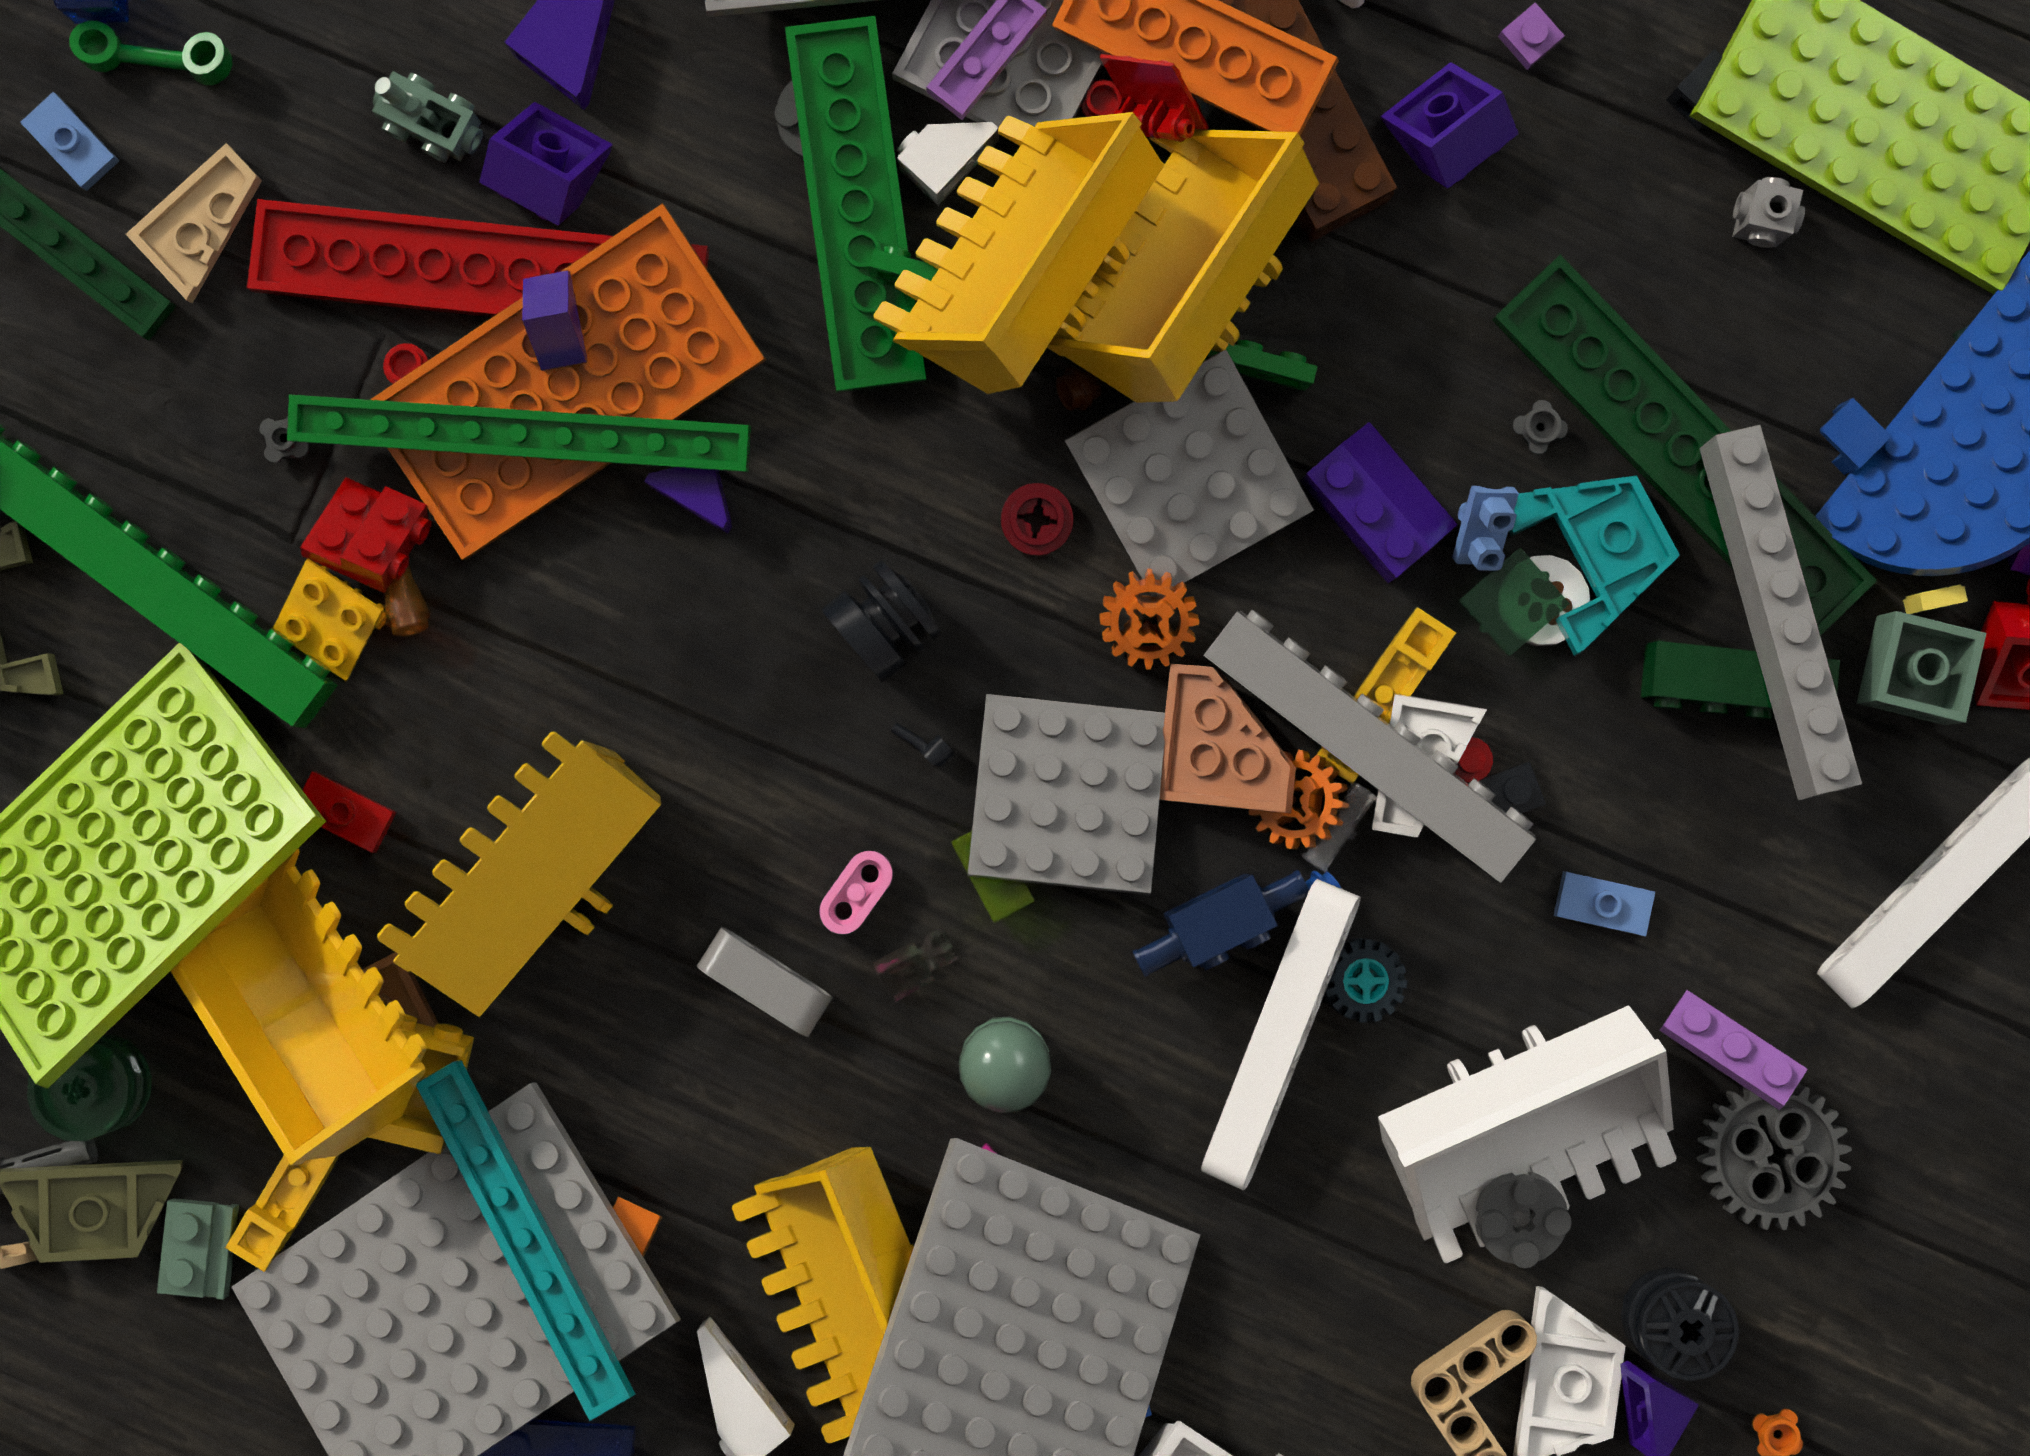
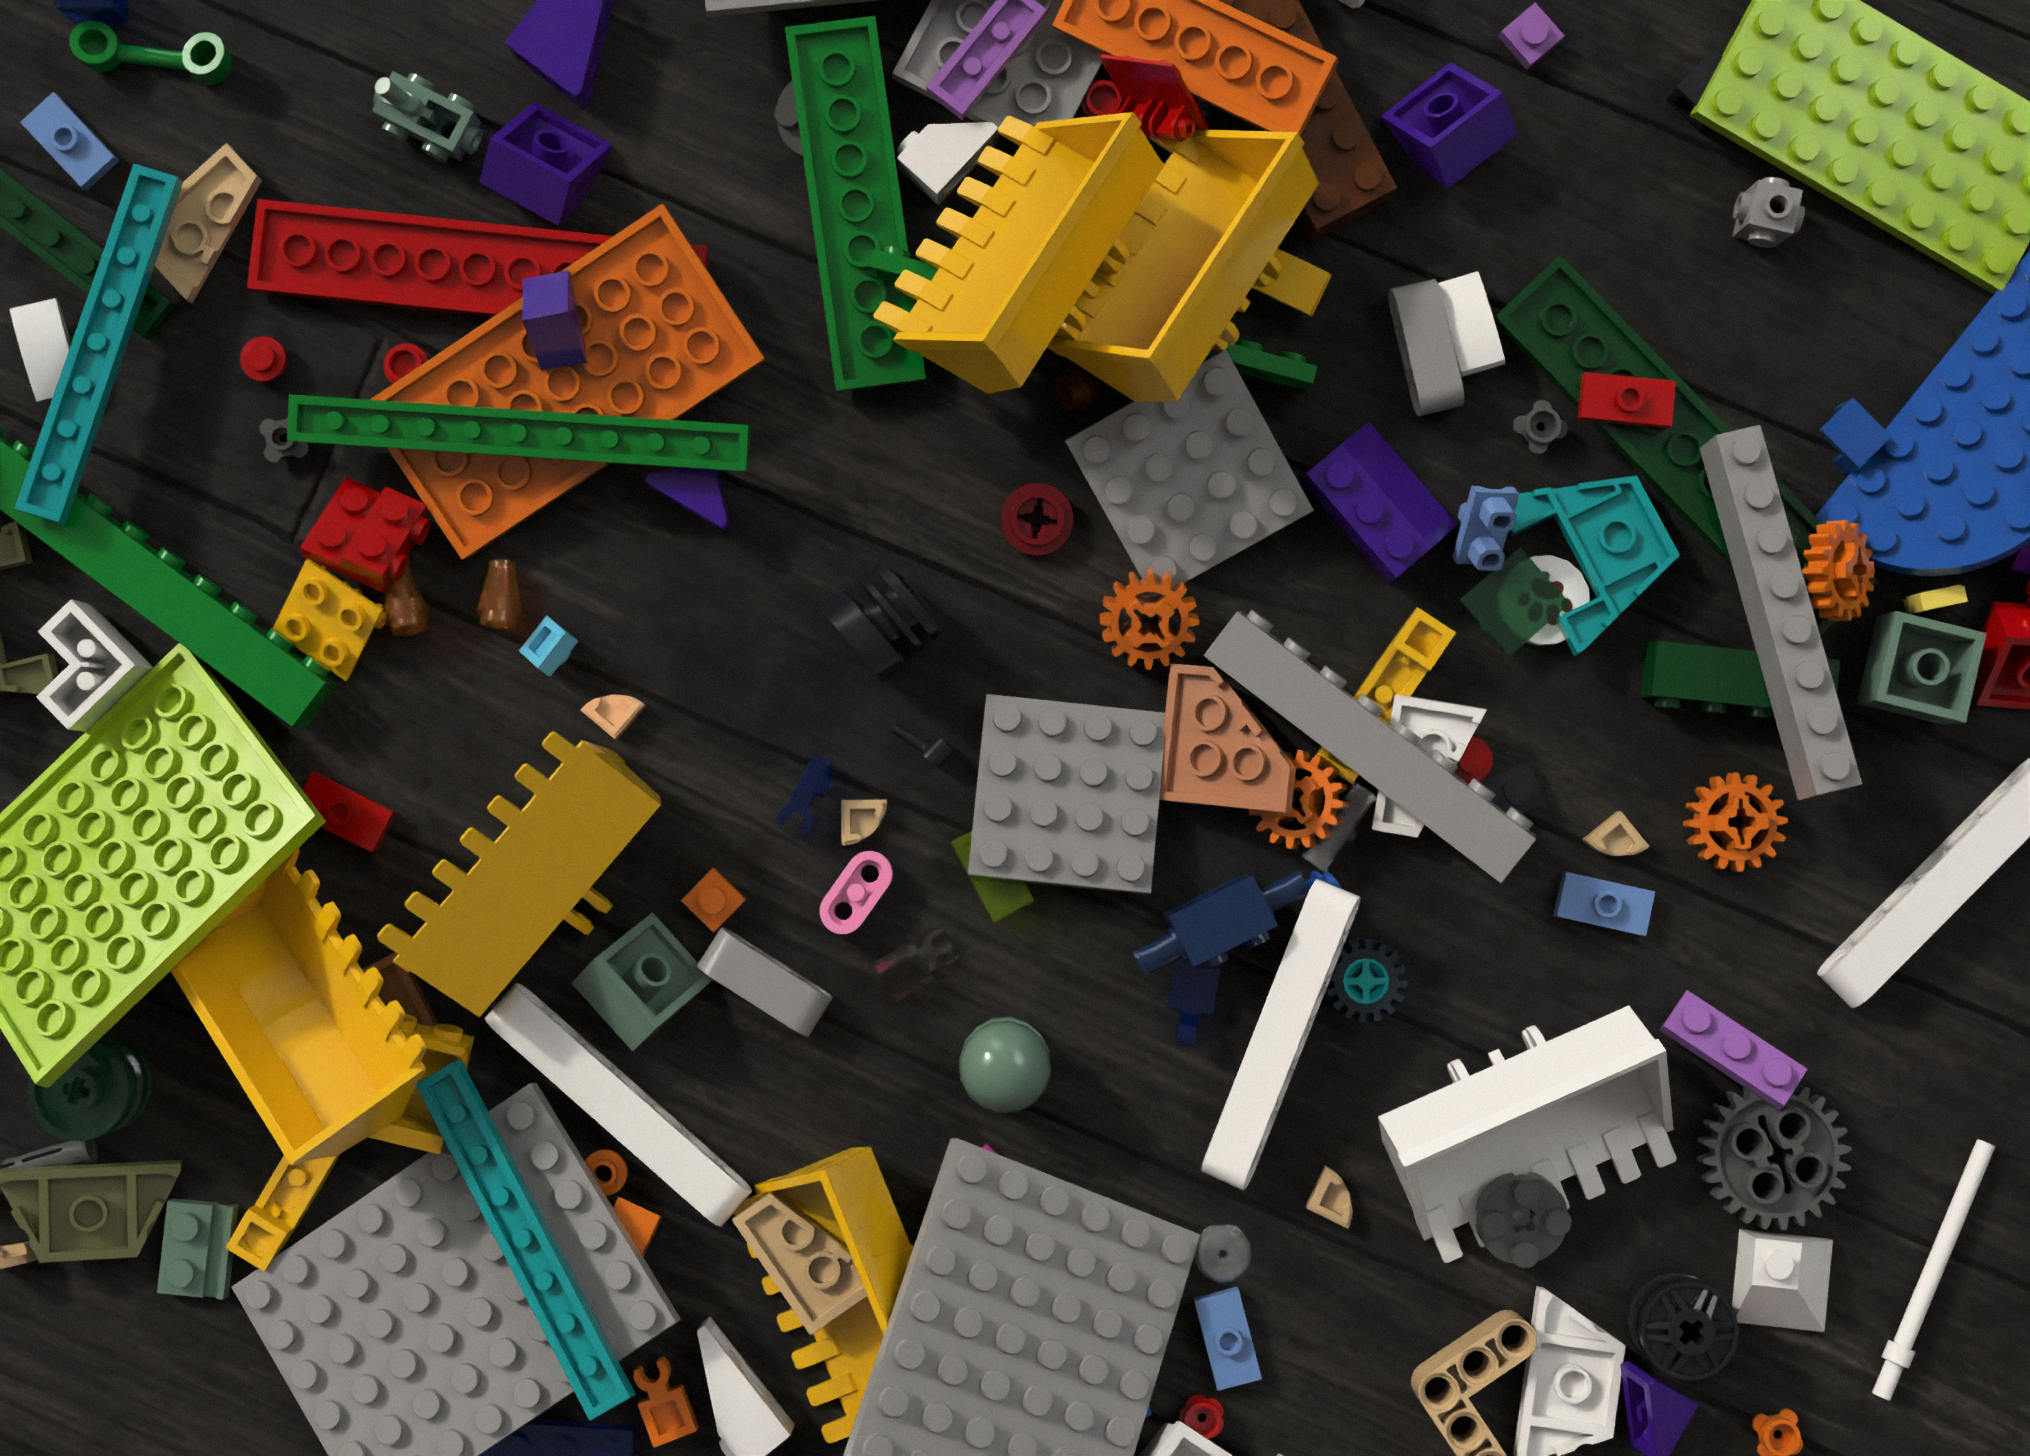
none -> white slope [10,298,72,402]
none -> teal plate [14,164,183,525]
none -> white brick [36,599,153,732]
none -> red plate [240,336,287,382]
none -> clear orange cone [476,559,522,629]
none -> white beam [485,983,752,1227]
none -> medium azure plate [519,615,578,677]
none -> sand green slope [572,912,713,1051]
none -> light nougat tile [581,694,646,740]
none -> orange plate [585,1149,628,1196]
none -> orange plate [634,1356,699,1448]
none -> orange plate [681,868,747,932]
none -> tan wing [732,1191,867,1335]
none -> clear blue plate [778,753,836,836]
none -> tan tile [841,799,888,845]
none -> clear blue plate [1166,962,1220,1045]
none -> red plate [1179,1394,1224,1439]
none -> medium blue plate [1193,1287,1262,1391]
none -> clear plate [1194,1225,1251,1282]
none -> yellow slope [1251,248,1332,317]
none -> tan tile [1305,1165,1353,1229]
none -> light grey beam [1388,279,1465,416]
none -> white slope [1438,271,1505,377]
none -> red plate [1577,372,1676,429]
none -> tan tile [1582,811,1650,856]
none -> orange gear [1683,772,1788,872]
none -> white slope [1732,1229,1833,1332]
none -> orange gear [1802,520,1875,621]
none -> white bar [1872,1139,1995,1401]

